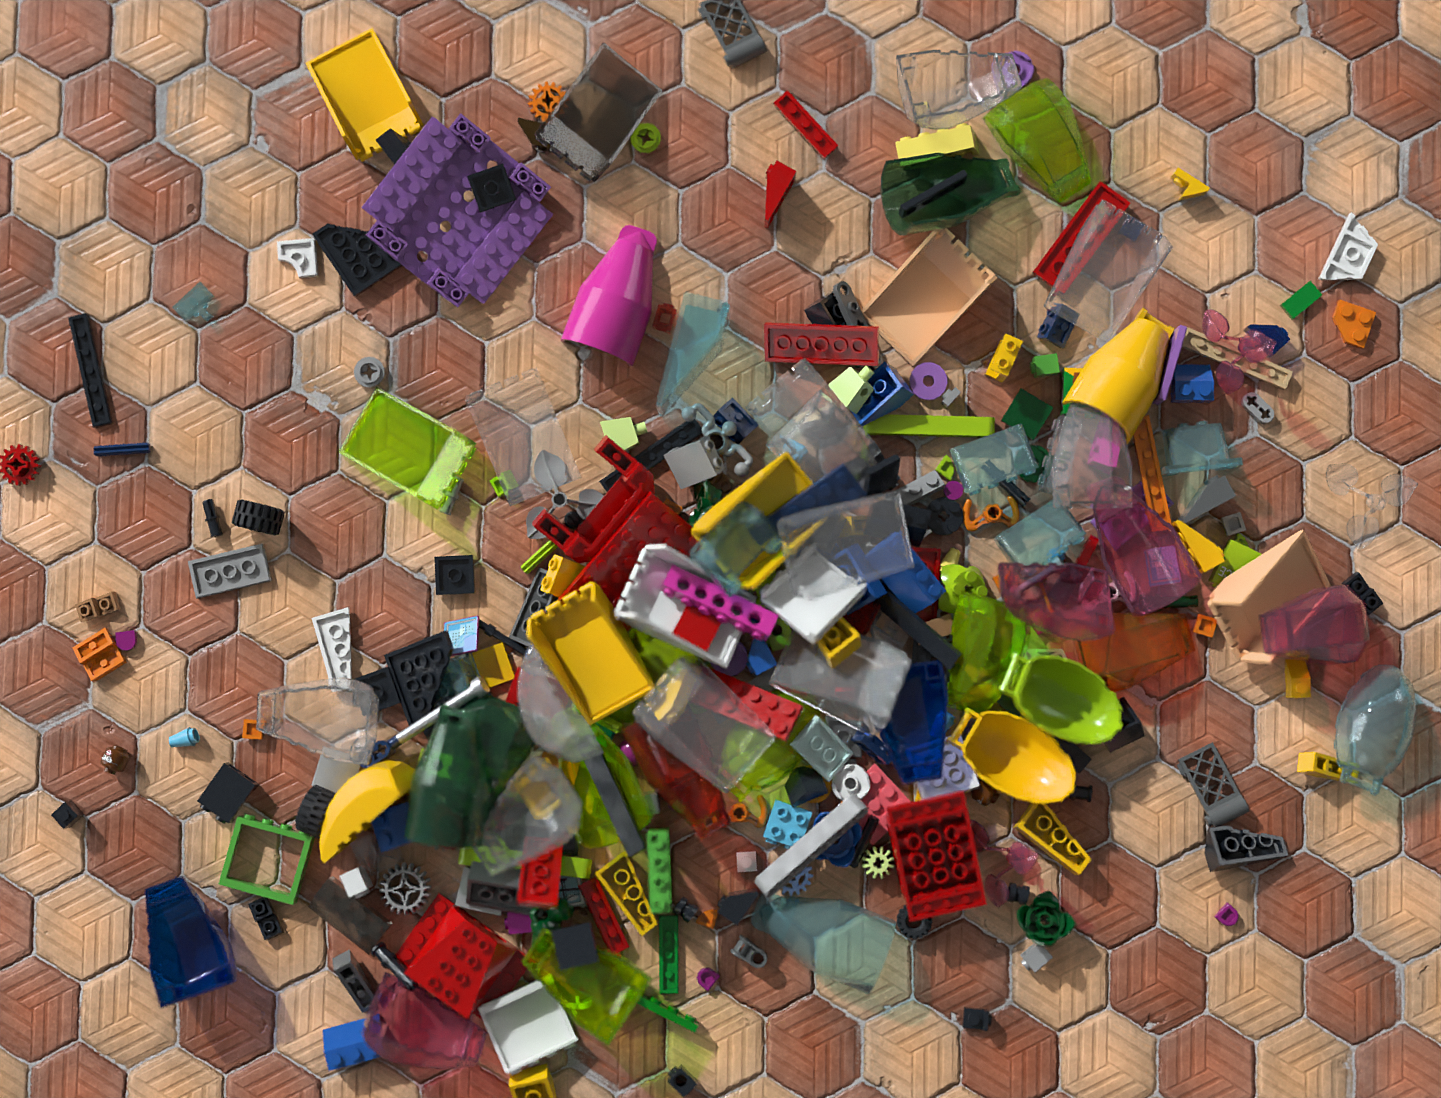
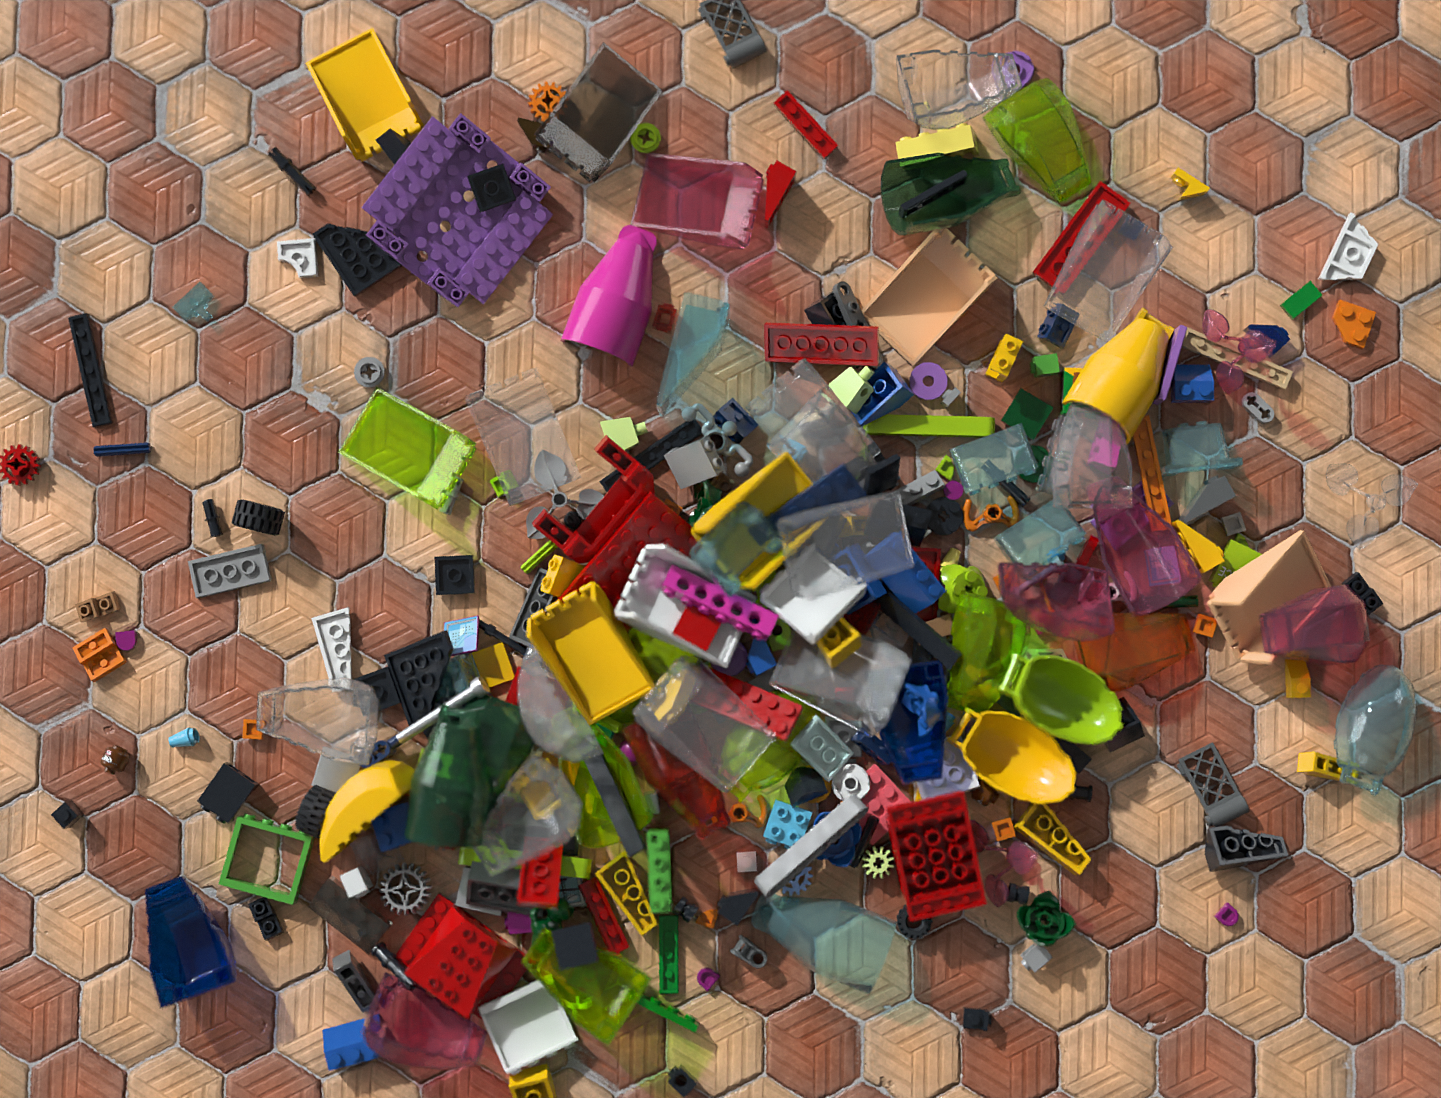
none -> black pin [268,147,317,196]
none -> clear pink windscreen [631,153,764,249]
none -> blue brick [901,683,943,737]
none -> orange plate [991,817,1016,842]

